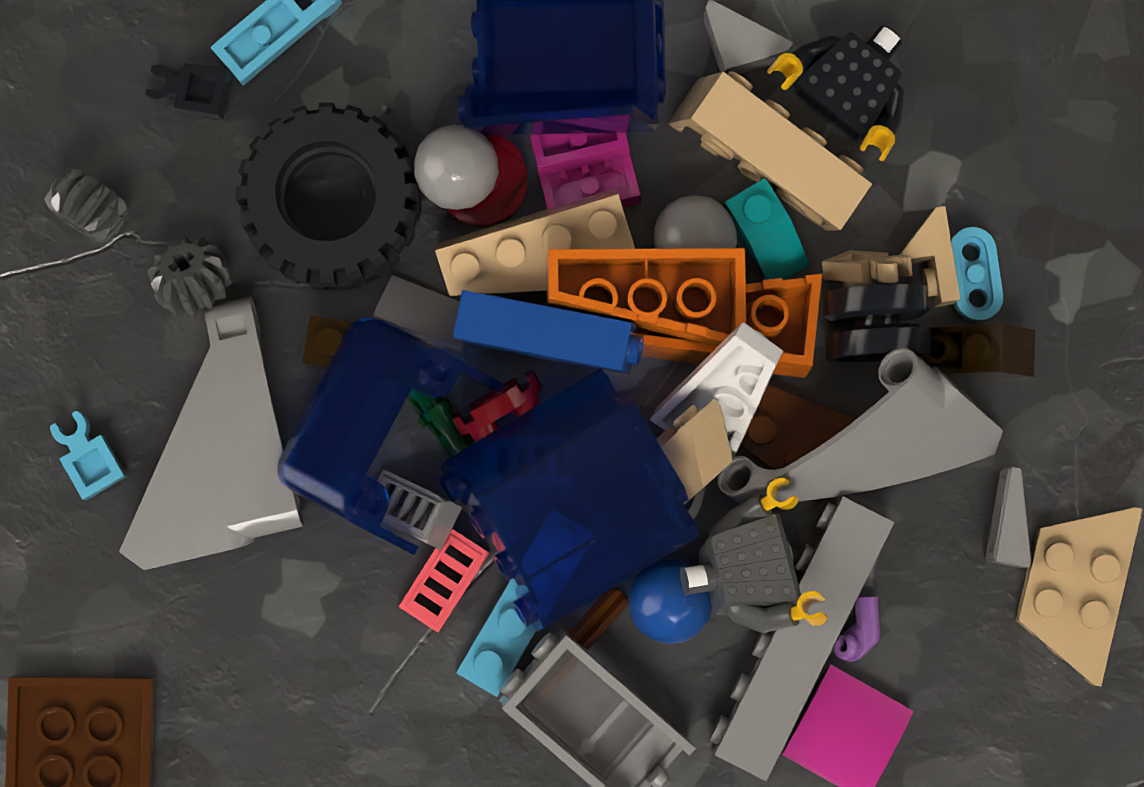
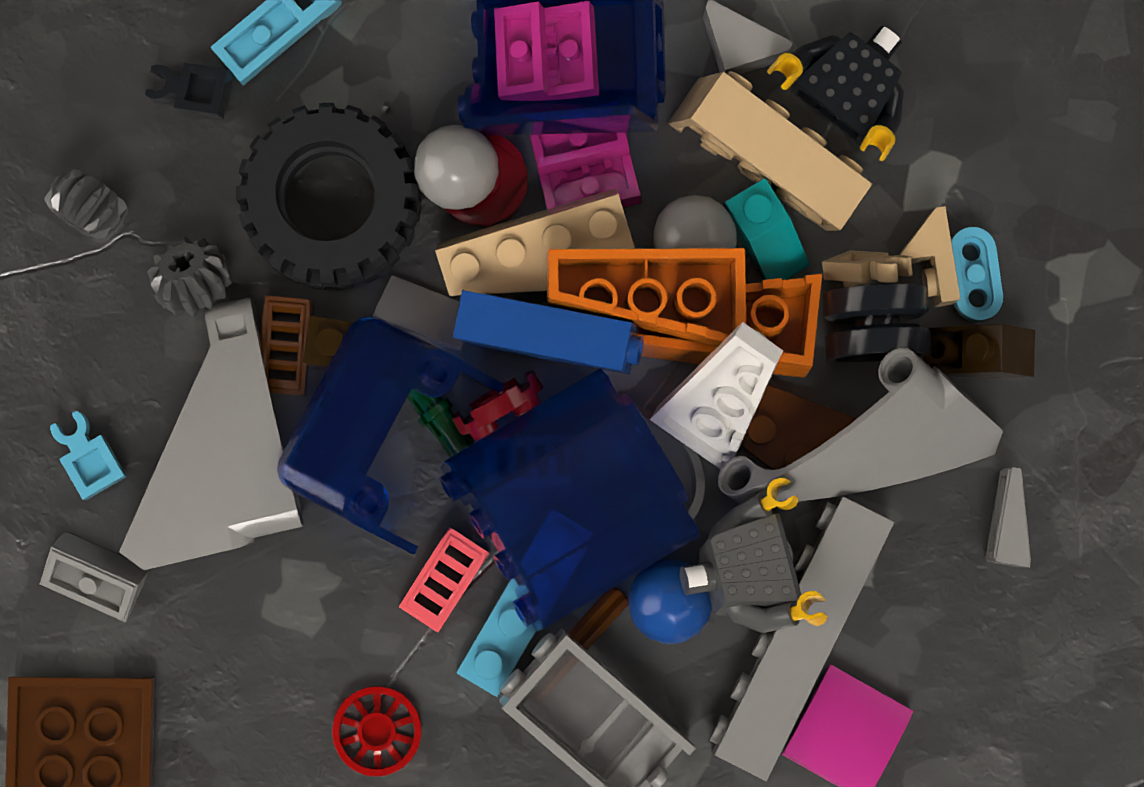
light grey slope [363,469,462,550] -> none
tan slope [645,399,733,505] -> none
medium lavender arm [833,597,880,662] -> none
tan wing [1015,507,1143,687] -> none
none -> light grey slope [39,532,149,622]
none -> reddish brown slope [261,295,315,396]
none -> red wheel [332,686,422,777]
none -> dark pink slope [494,1,599,101]

